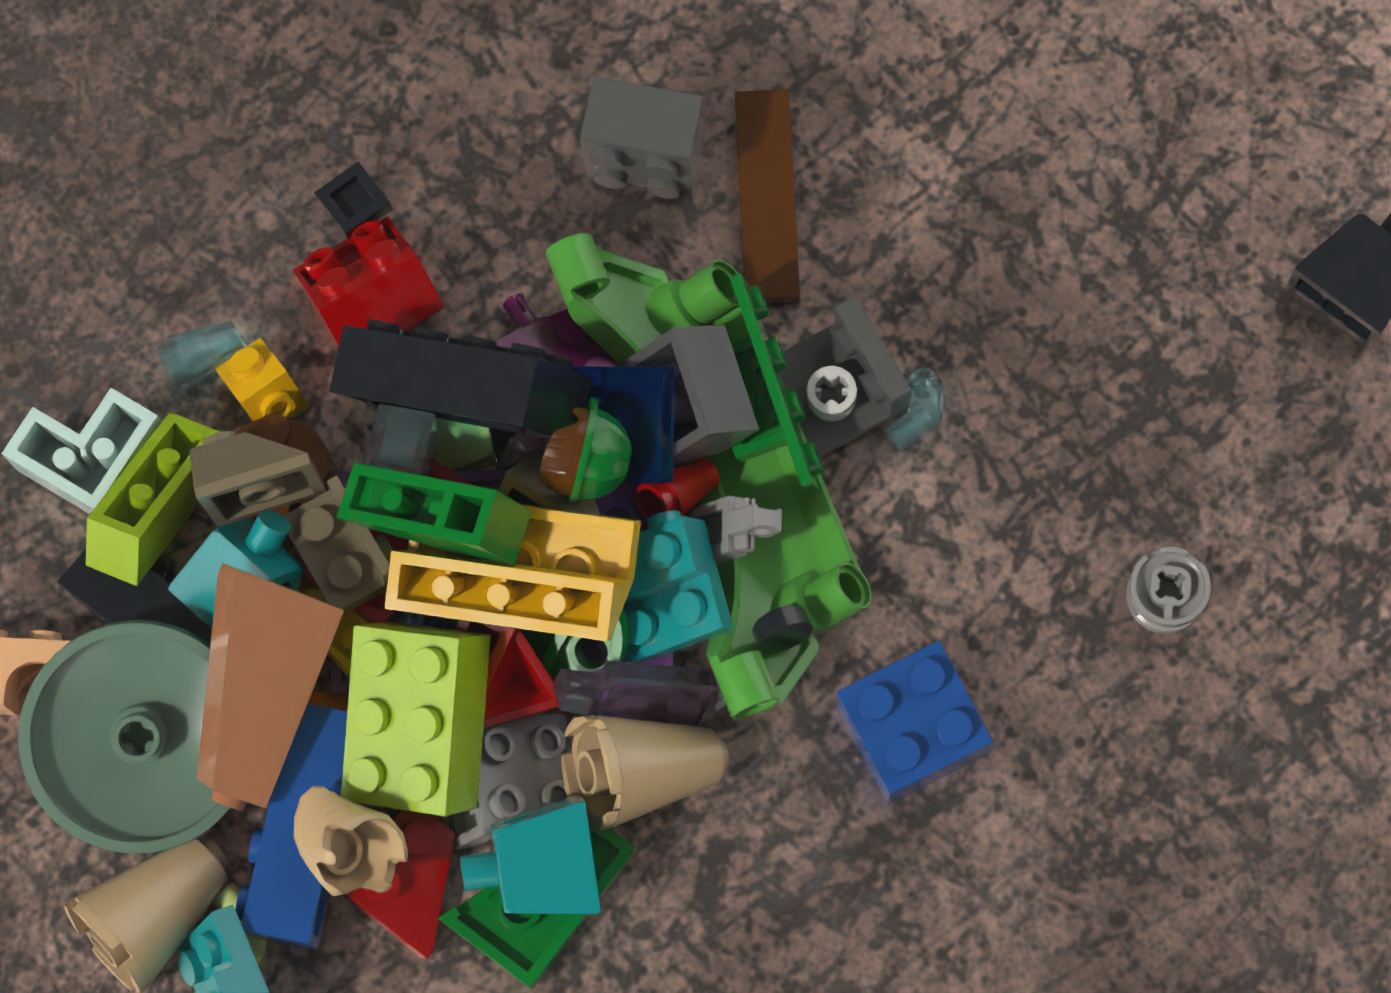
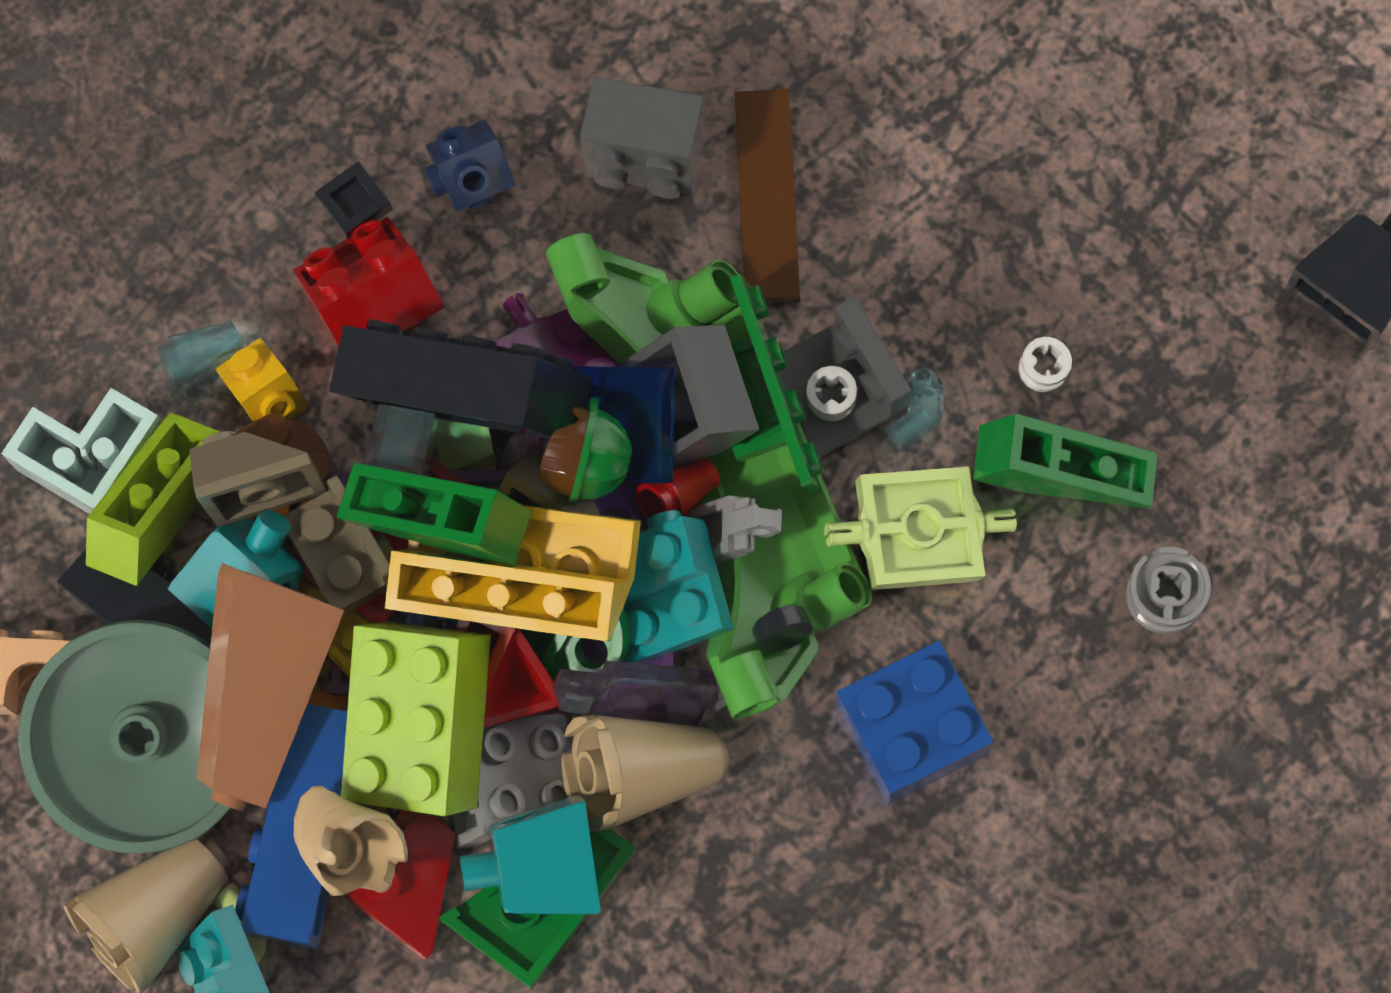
none -> dark blue brick [424,119,516,212]
none -> yellowish green plate [824,466,1017,590]
none -> green slope [973,413,1157,509]
none -> white bush [1018,336,1072,392]

